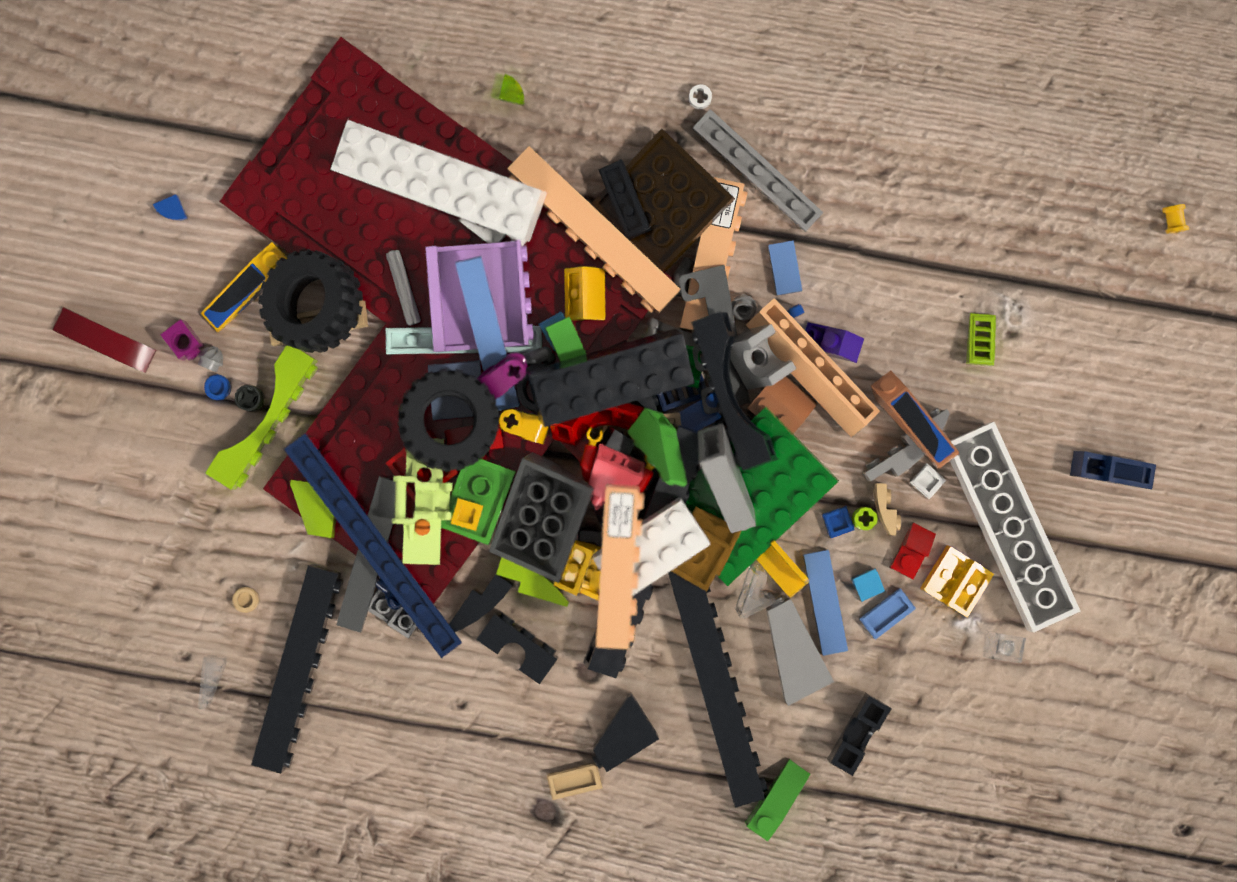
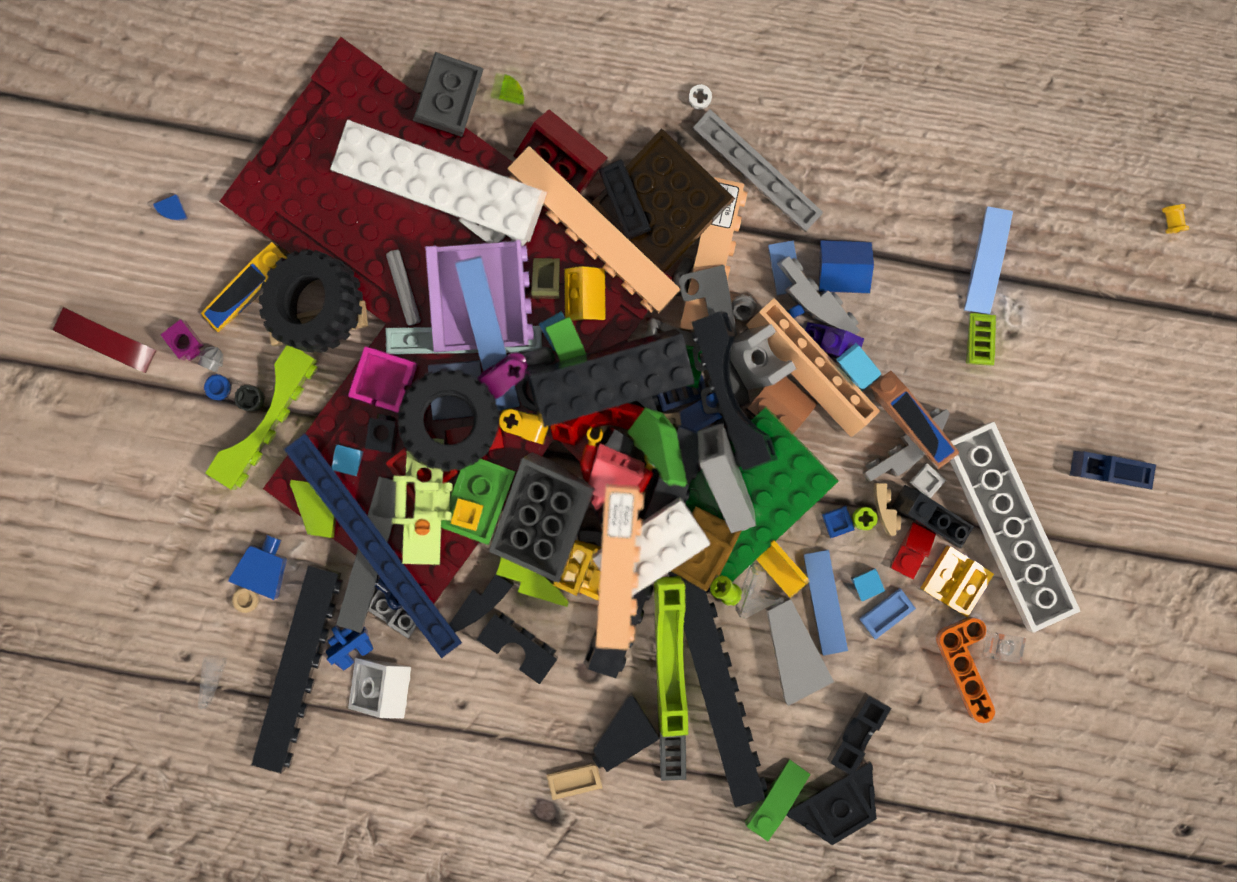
none -> blue torso [228,535,287,600]
none -> blue hips [325,625,373,671]
none -> dark azure slope [332,444,363,476]
none -> dark pink piece [348,347,418,412]
none -> white slope [348,658,411,718]
none -> black brick [365,414,398,453]
none -> dark grey tile [413,52,484,137]
none -> dark red slope [513,109,608,194]
none -> olive slope [532,258,560,299]
none -> lime arch [654,576,688,737]
none -> dark grey slope [659,730,686,781]
none -> lime bush [710,576,742,606]
none -> light grey slope [777,256,860,334]
none -> black wing [787,761,877,845]
none -> blue slope [819,241,874,294]
none -> medium azure slope [836,343,881,392]
none -> black slope [892,485,974,548]
none -> orange beam [936,617,995,723]
none -> light blue slope [964,206,1013,315]

